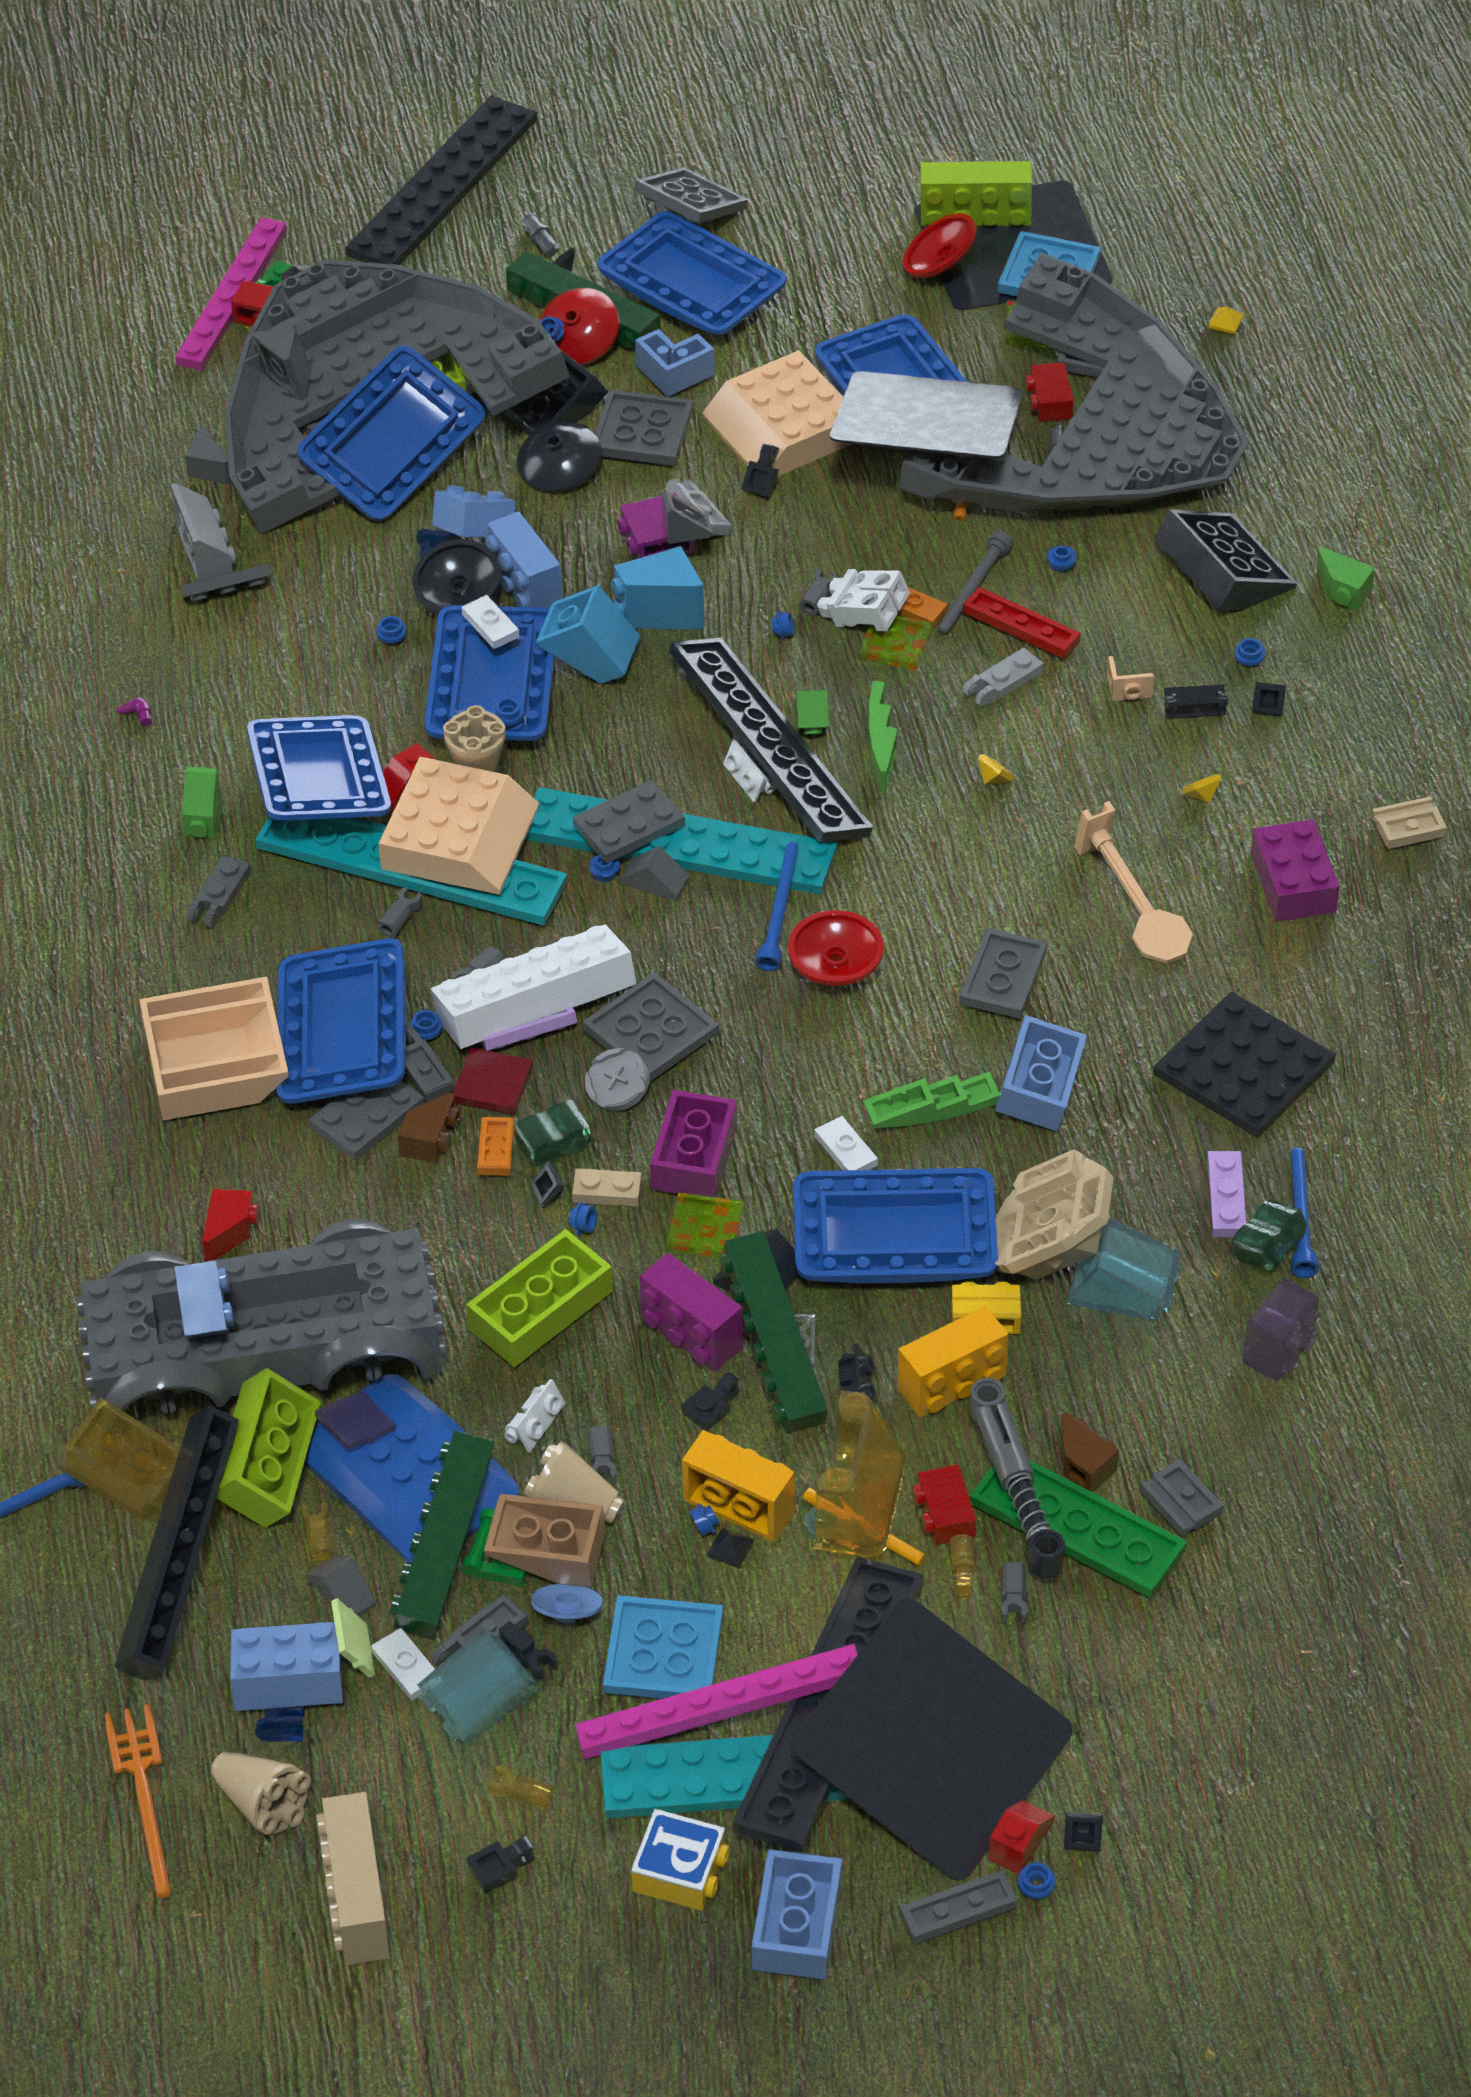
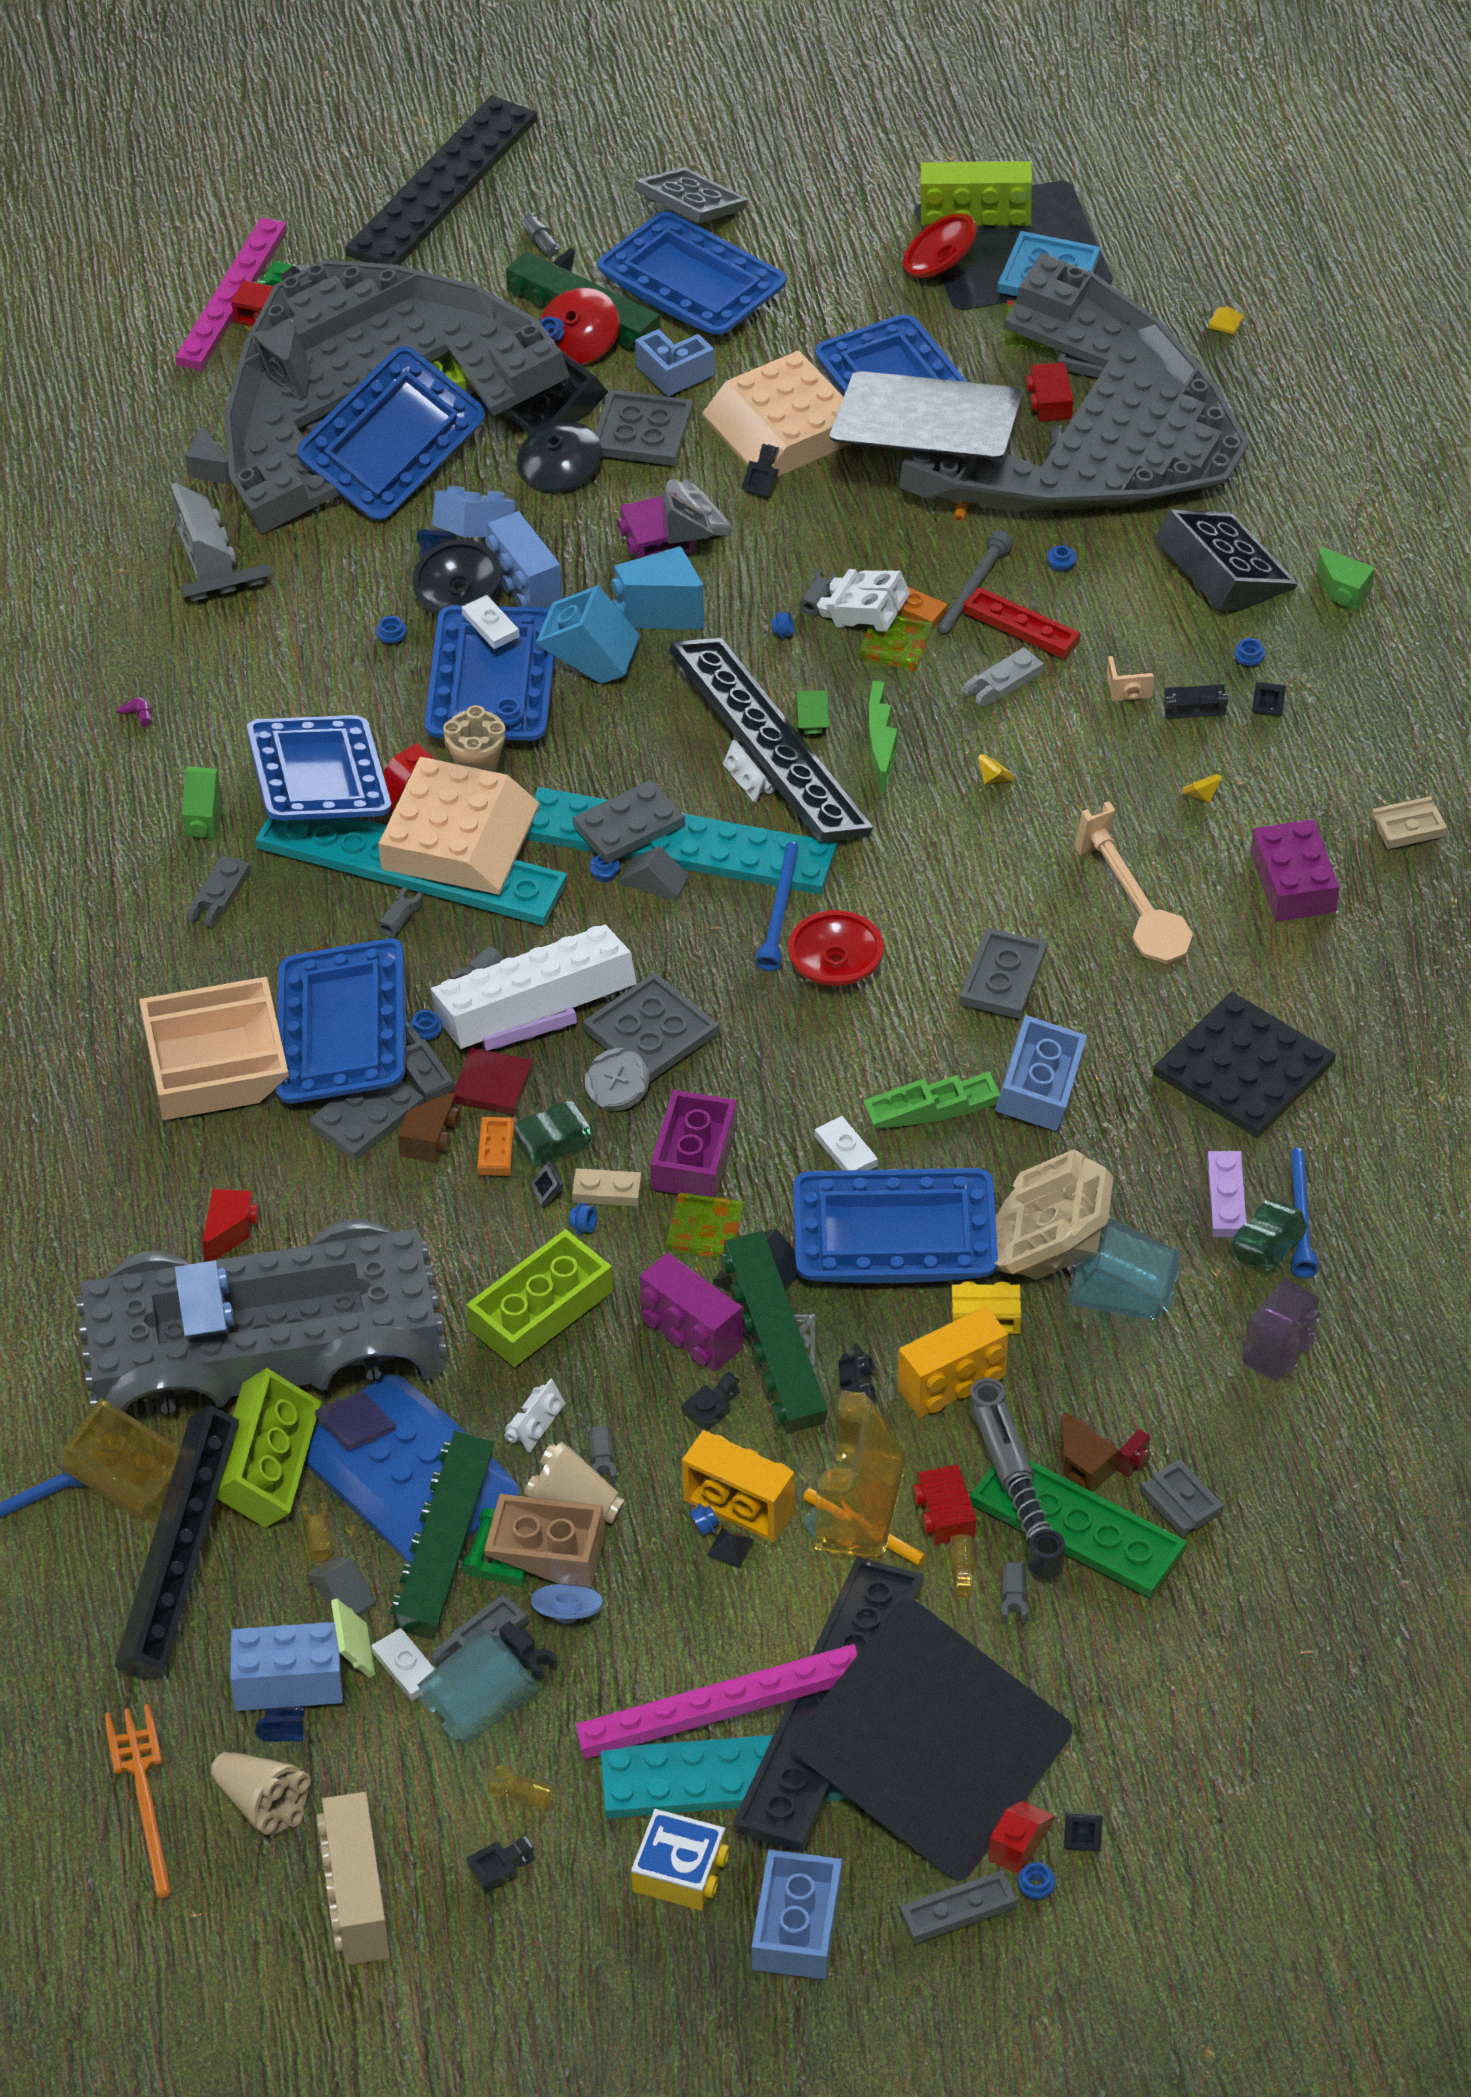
dark azure plate [603,1595,723,1699] -> none
none -> dark red plate [1117,1429,1151,1478]

